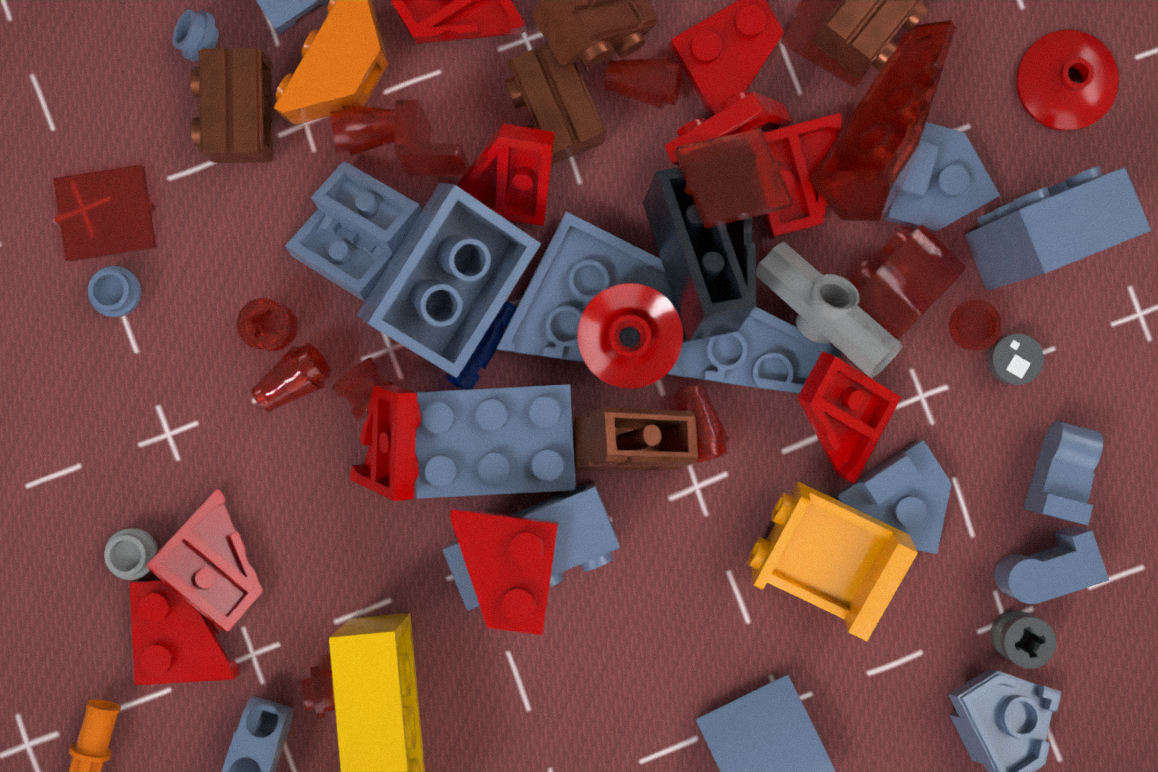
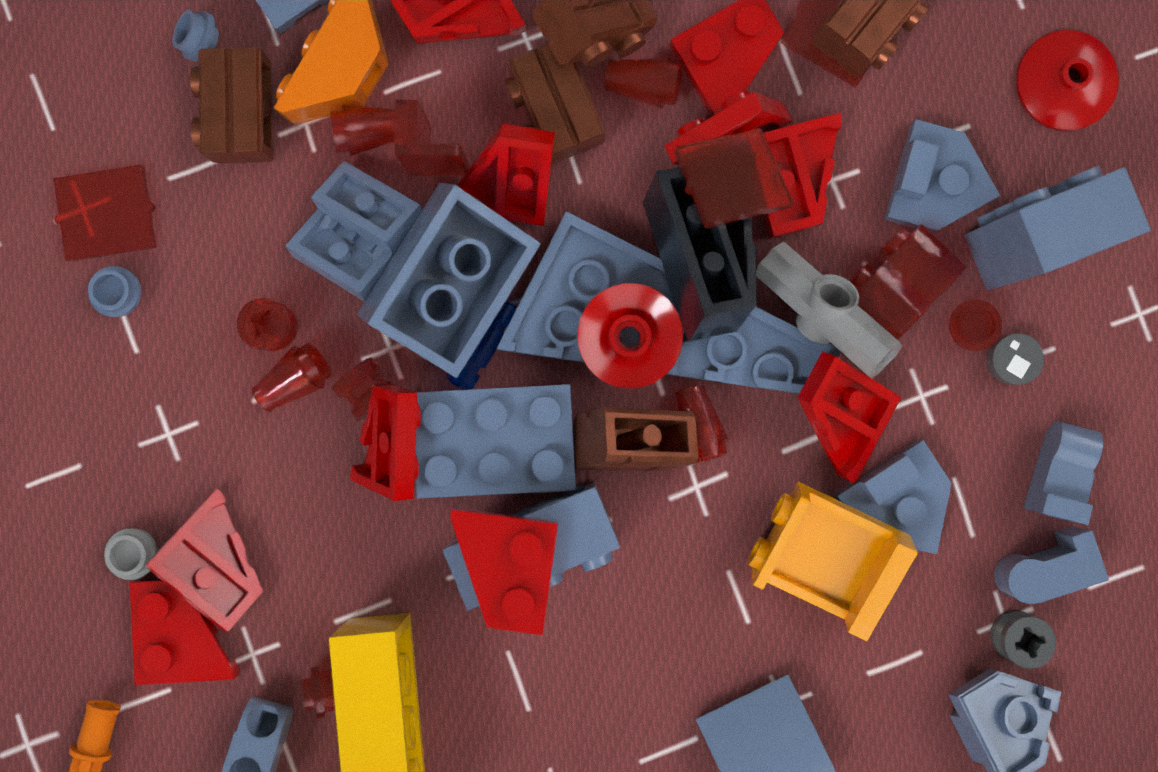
clear red wedge [808,20,956,221] -> none

